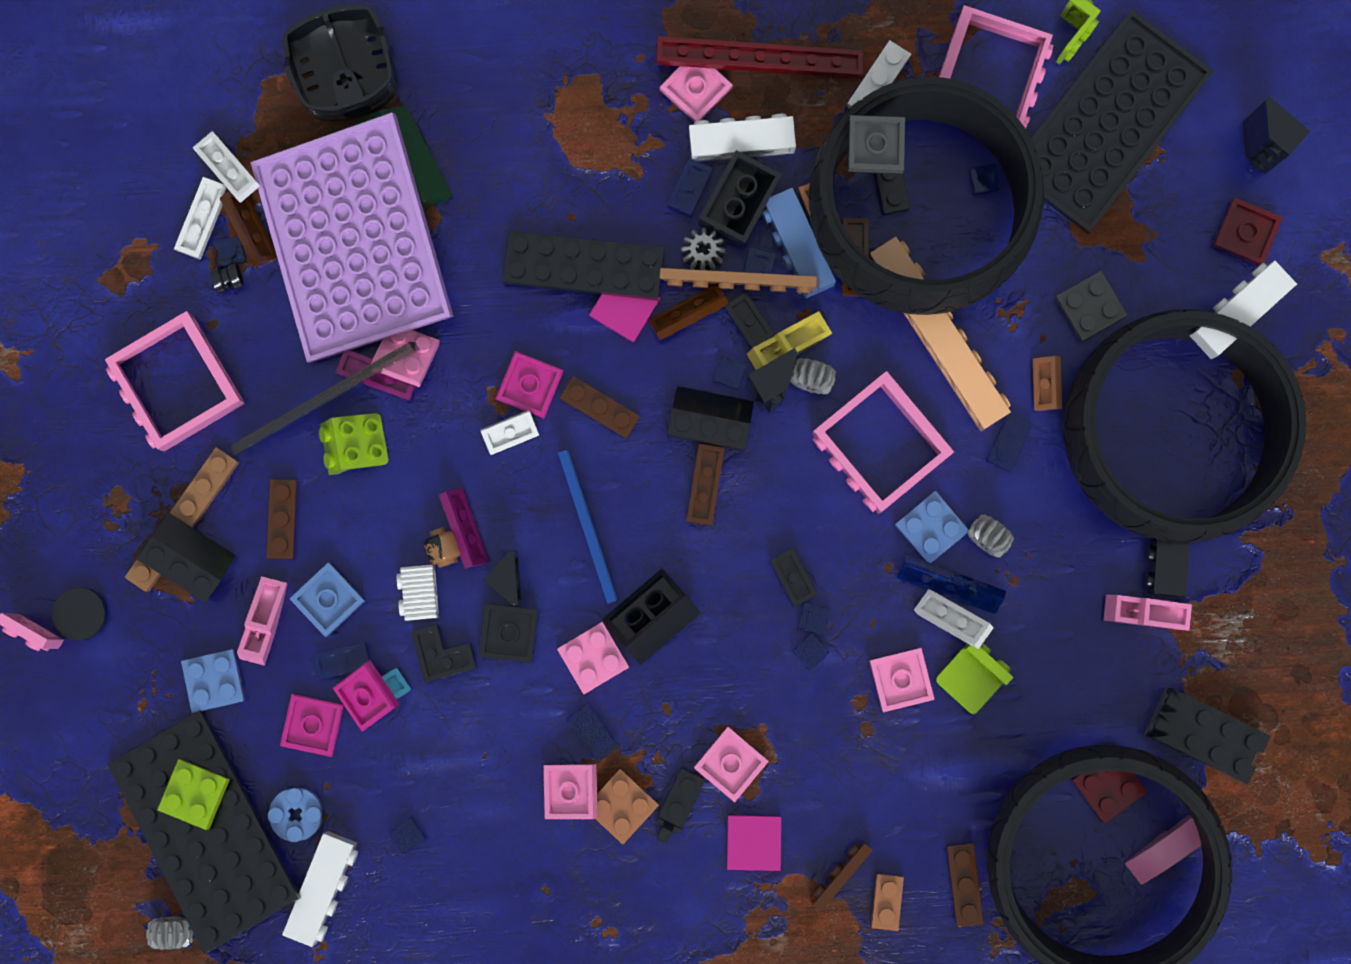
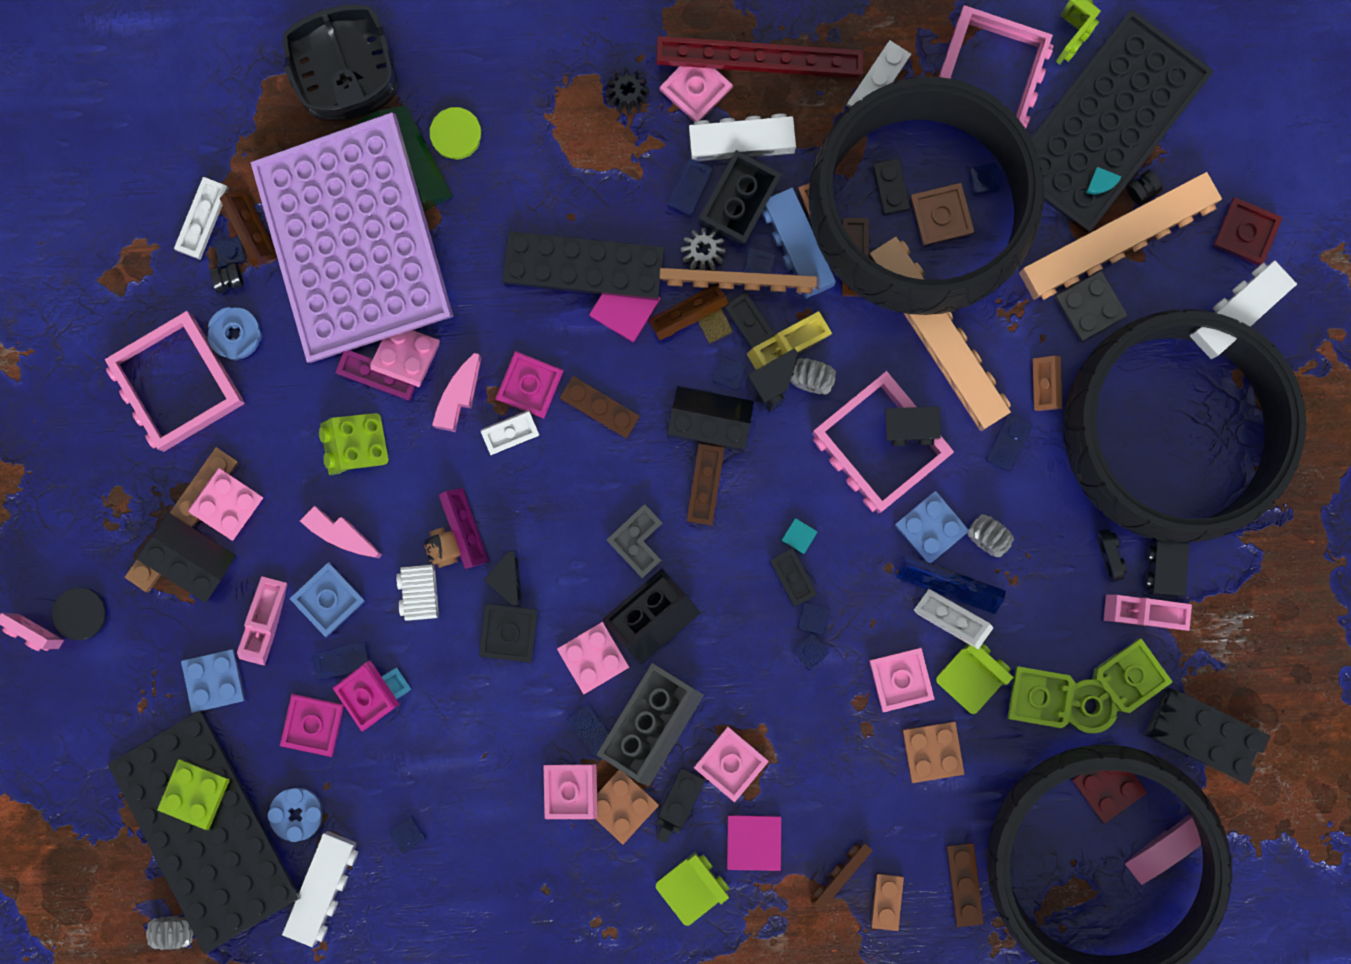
white plate [193,131,260,203] -> none
clear smoke tile [230,342,420,455] -> none
reddish brown plate [266,479,298,559] -> none
black plate [411,625,477,683] -> none
blue tile [558,450,618,604] -> none
dark grey plate [848,115,905,174] -> none
black slope [1243,97,1310,174] -> none
none -> bright pink plate [188,467,263,541]
none -> medium blue plate [207,307,262,361]
none -> bright pink slope [300,506,382,558]
none -> lime tile [430,107,482,160]
none -> bright pink slope [432,353,482,432]
none -> dark grey slope [597,663,704,786]
none -> black gear [606,69,650,115]
none -> dark grey plate [606,504,663,579]
none -> lime bracket [656,851,730,926]
none -> clear yellow tile [698,309,733,344]
none -> teal tile [781,518,817,555]
none -> black brick [884,406,941,446]
none -> nougat plate [902,721,965,783]
none -> nougat plate [910,183,974,247]
none -> lime plate [1007,638,1172,733]
none -> light nougat brick [1019,172,1222,300]
none -> teal tile [1086,167,1122,195]
none -> black plate [1097,529,1127,582]
none -> black wheel [1126,170,1163,206]

